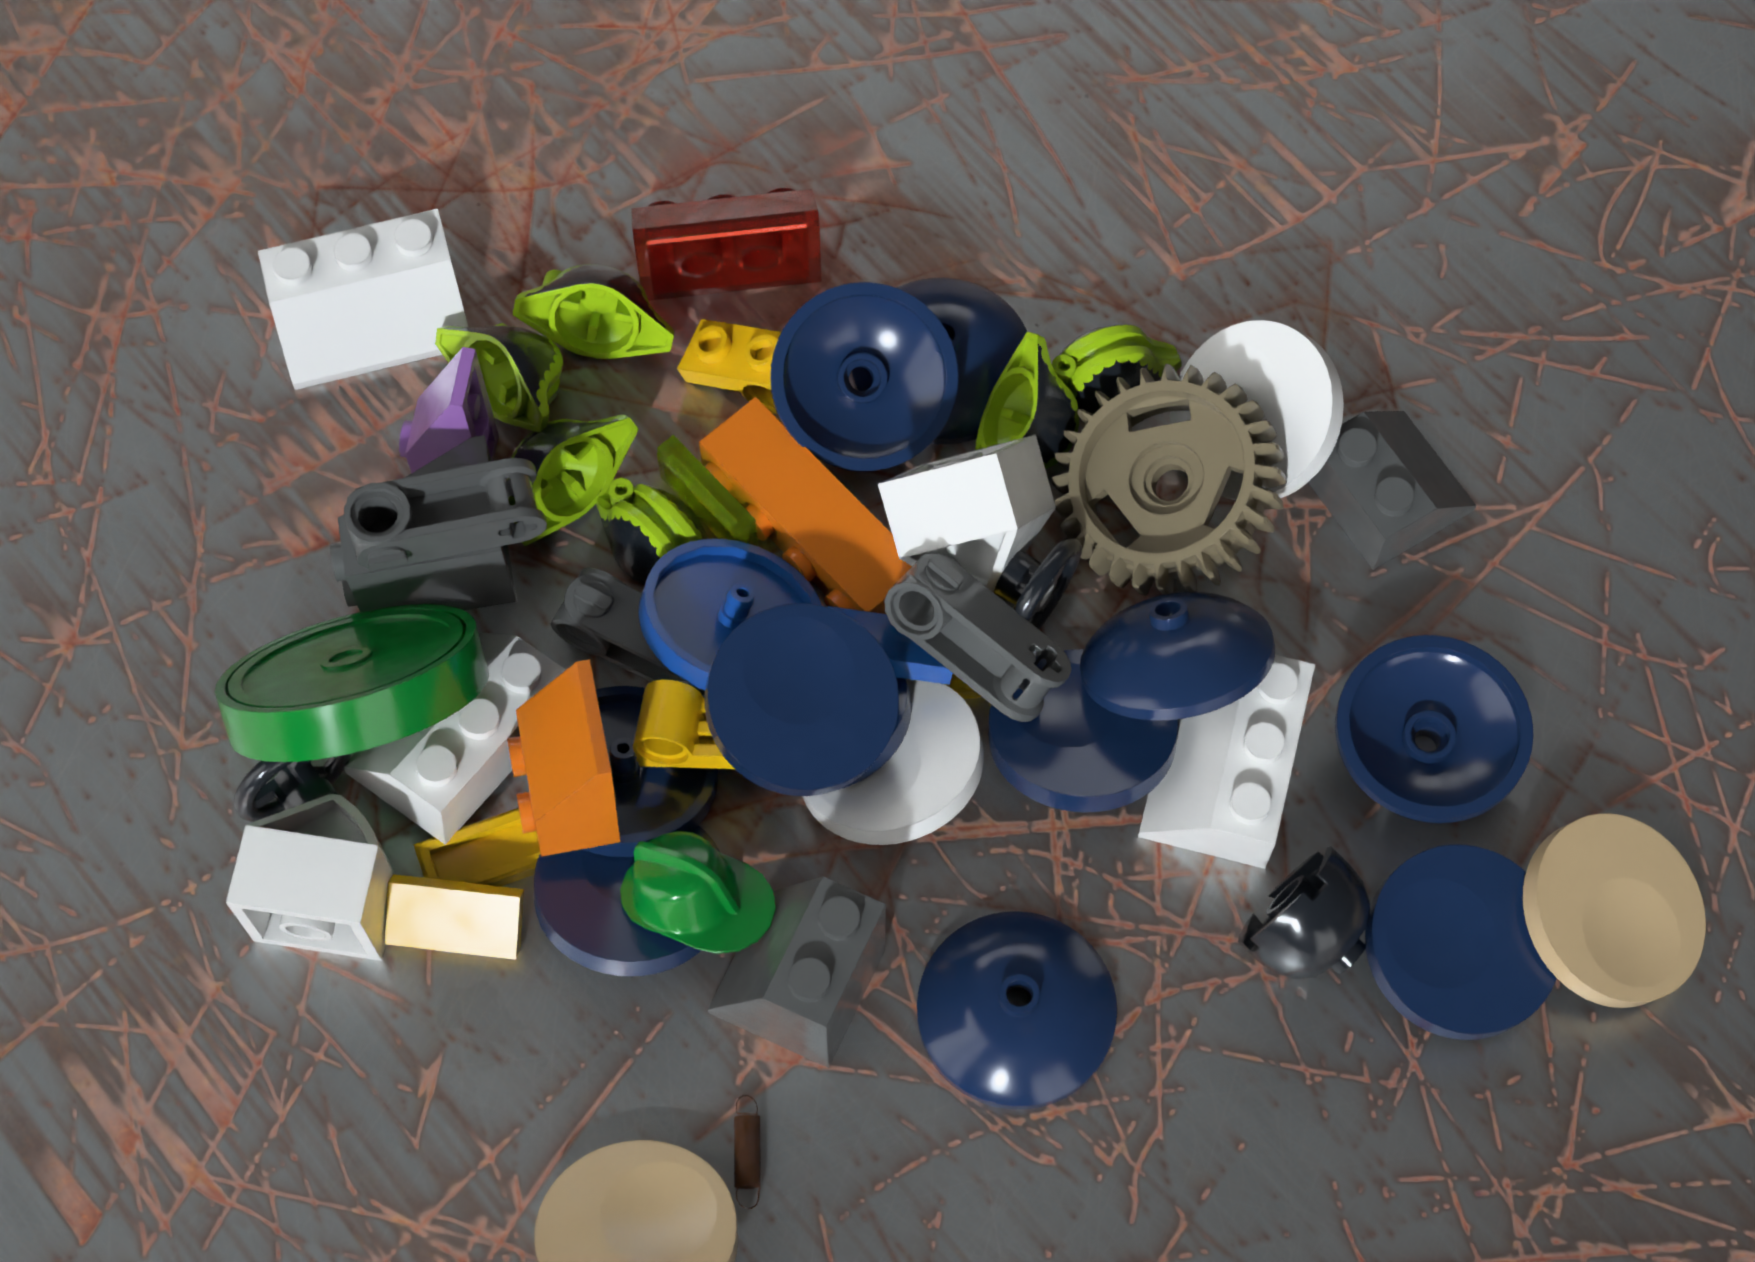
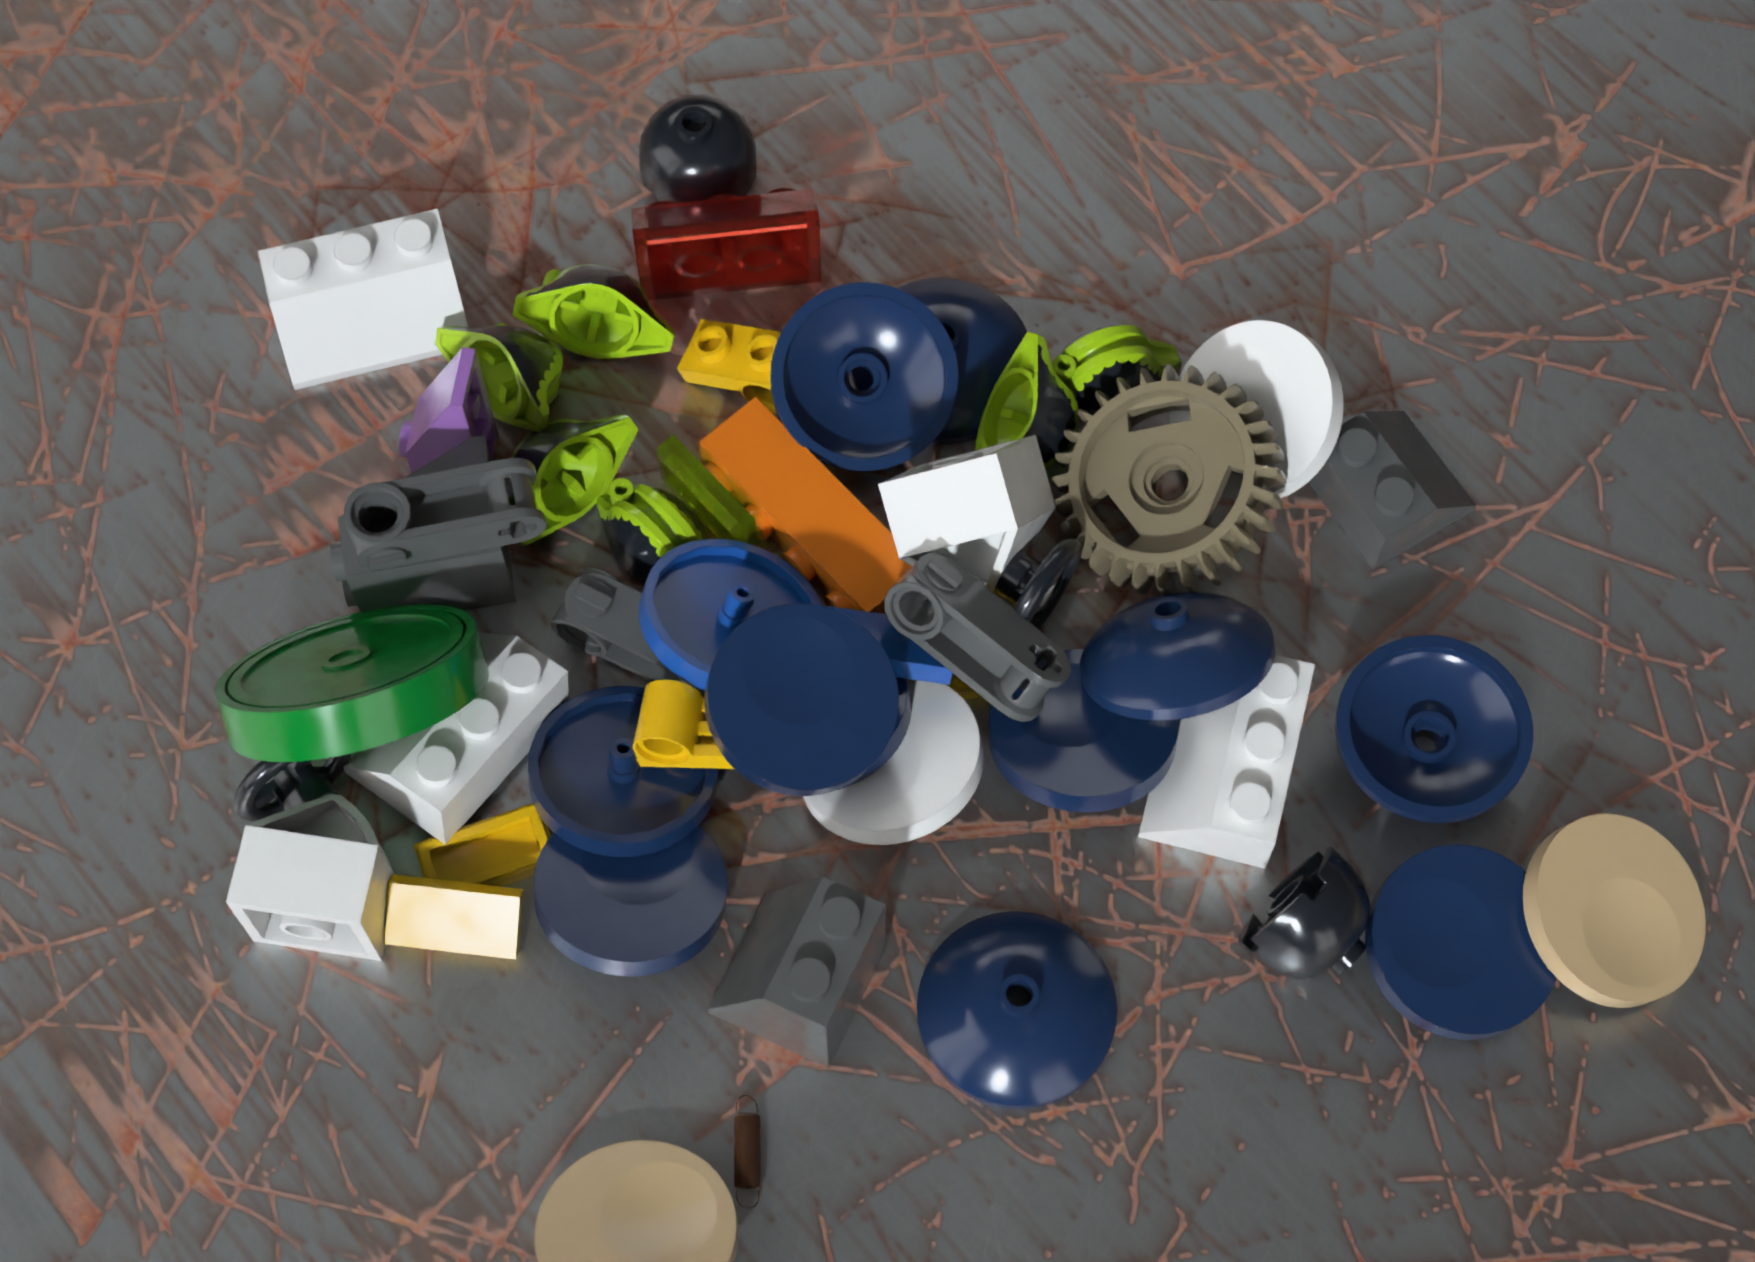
orange slope [507,659,621,857] -> none
green piece [620,831,776,954] -> none
none -> black cylinder [639,95,757,217]

